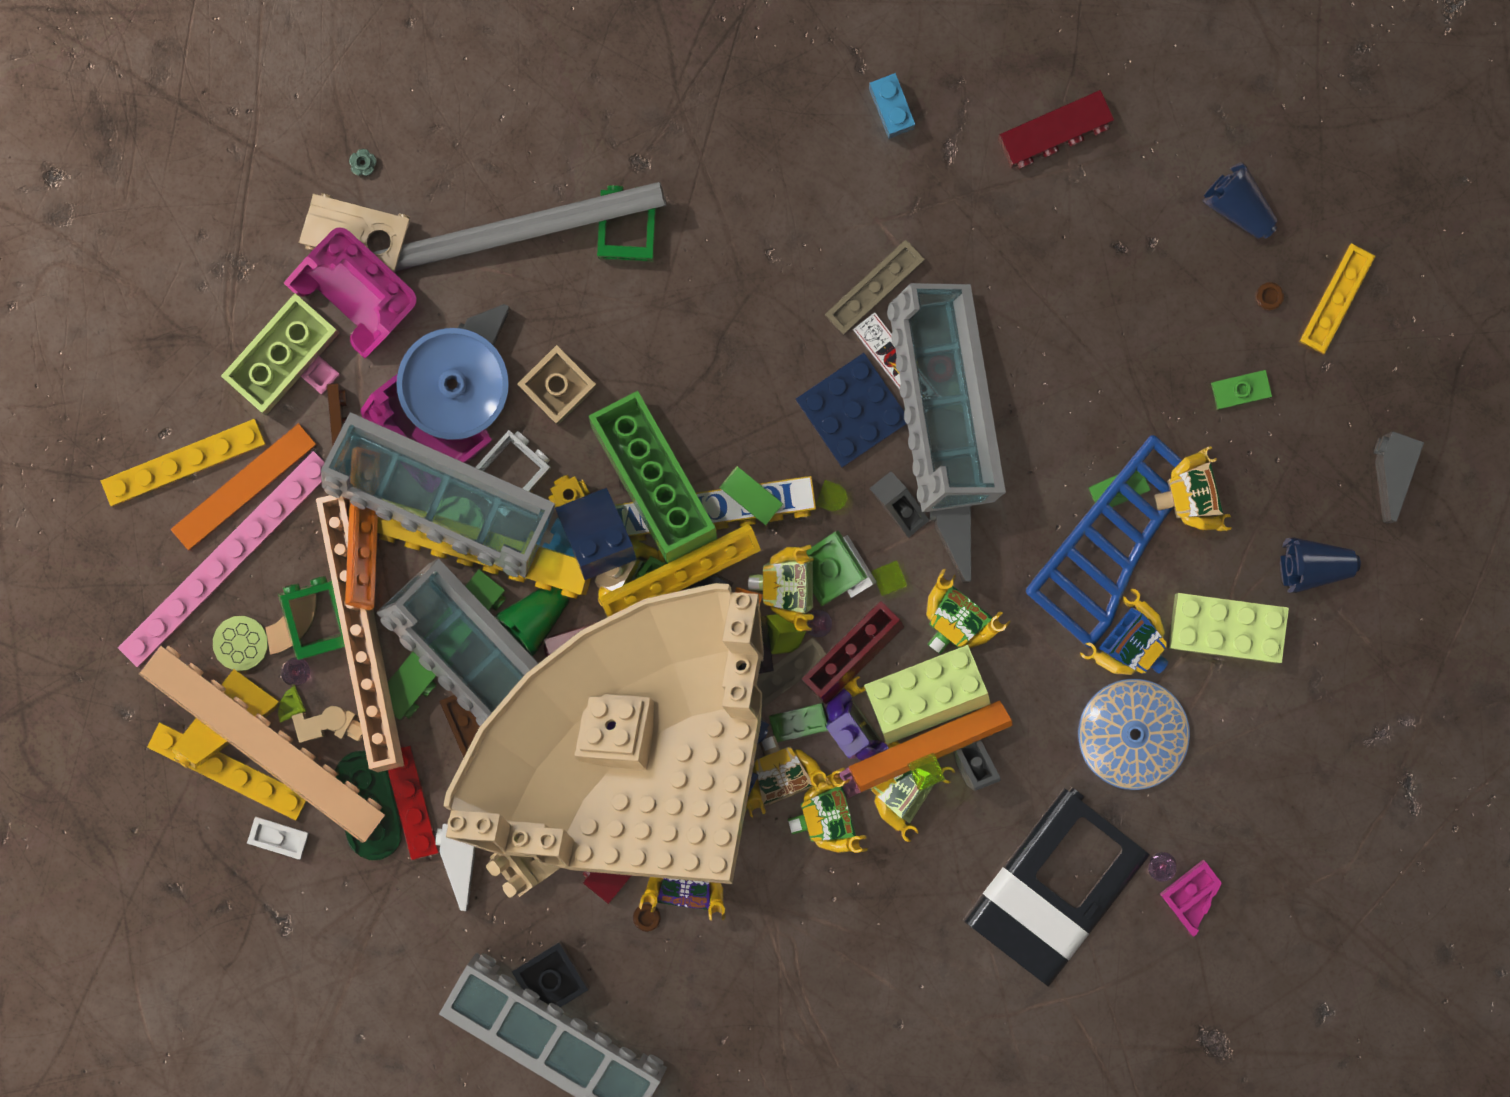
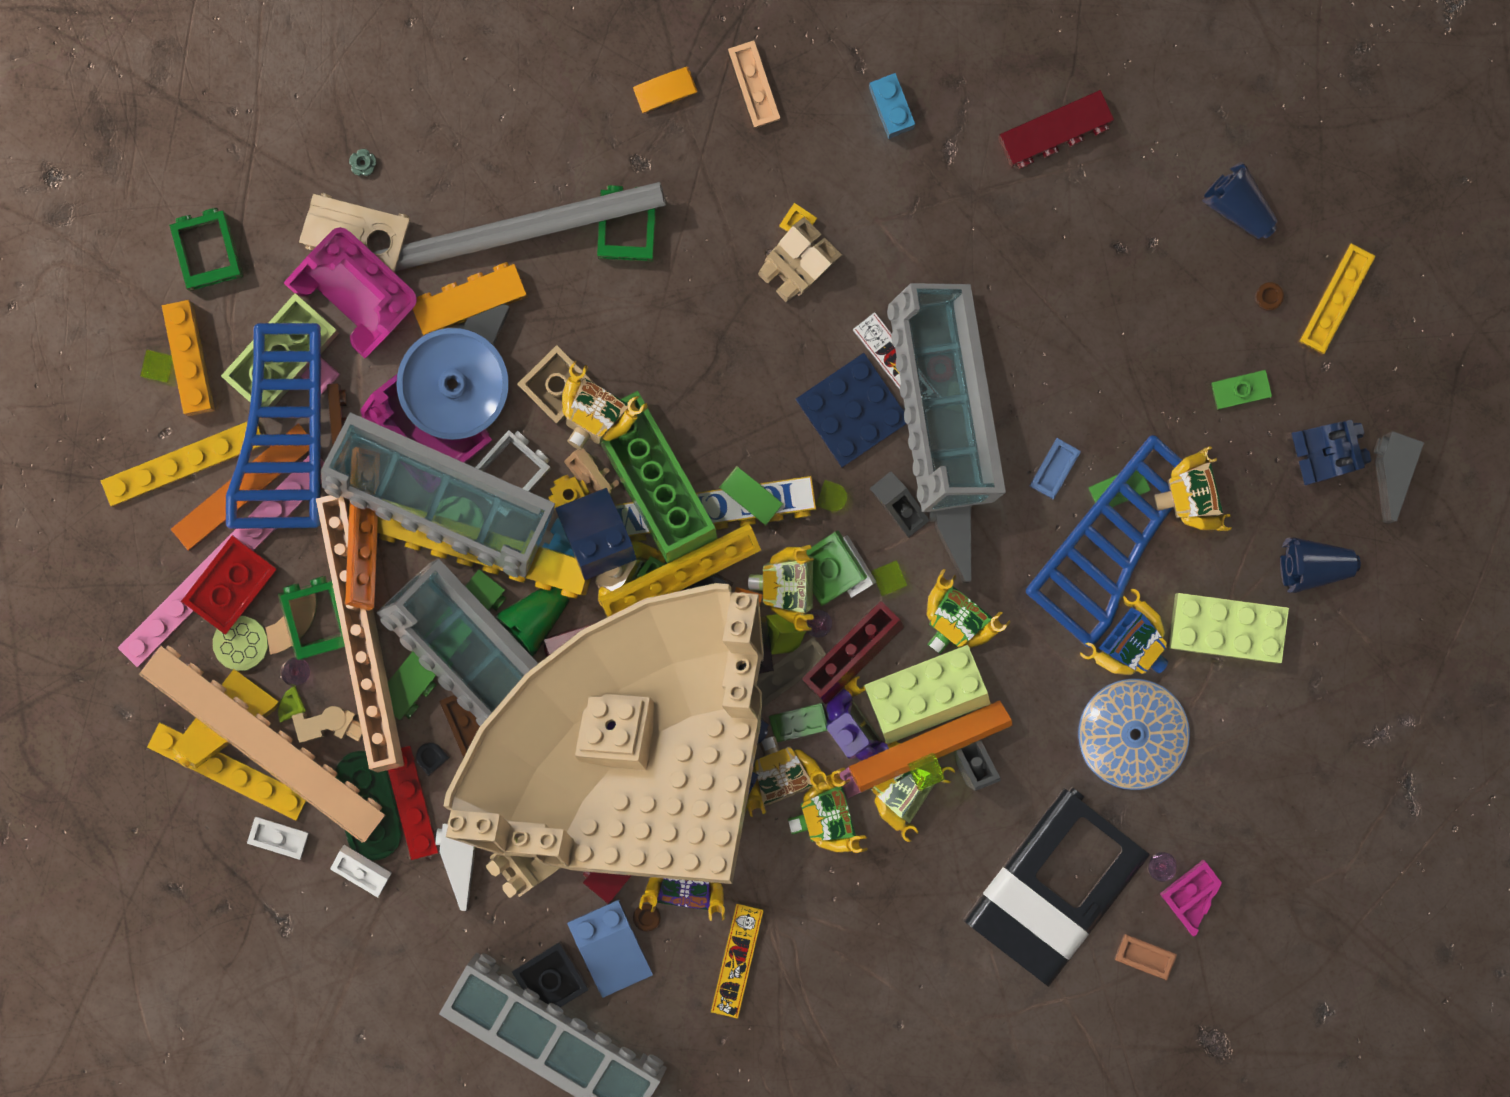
dark tan plate [825,240,925,335] -> none
none -> clear neon green tile [140,349,173,383]
none -> light orange brick [161,300,215,416]
none -> green window [169,208,243,292]
none -> red plate [181,535,277,635]
none -> blue bar [226,323,321,529]
none -> white plate [330,845,392,897]
none -> light orange brick [413,262,528,336]
none -> black tile [416,743,450,776]
none -> torso [562,361,648,450]
none -> light nougat plate [564,448,619,494]
none -> medium blue slope [567,899,653,998]
none -> light orange slope [633,66,698,113]
none -> tile [711,903,763,1019]
none -> light nougat plate [728,40,780,129]
none -> tan hips [758,217,842,302]
none -> yellow plate [779,203,817,232]
none -> medium blue tile [1029,438,1081,500]
none -> nougat tile [1114,934,1177,980]
none -> dark blue hips [1291,420,1371,485]

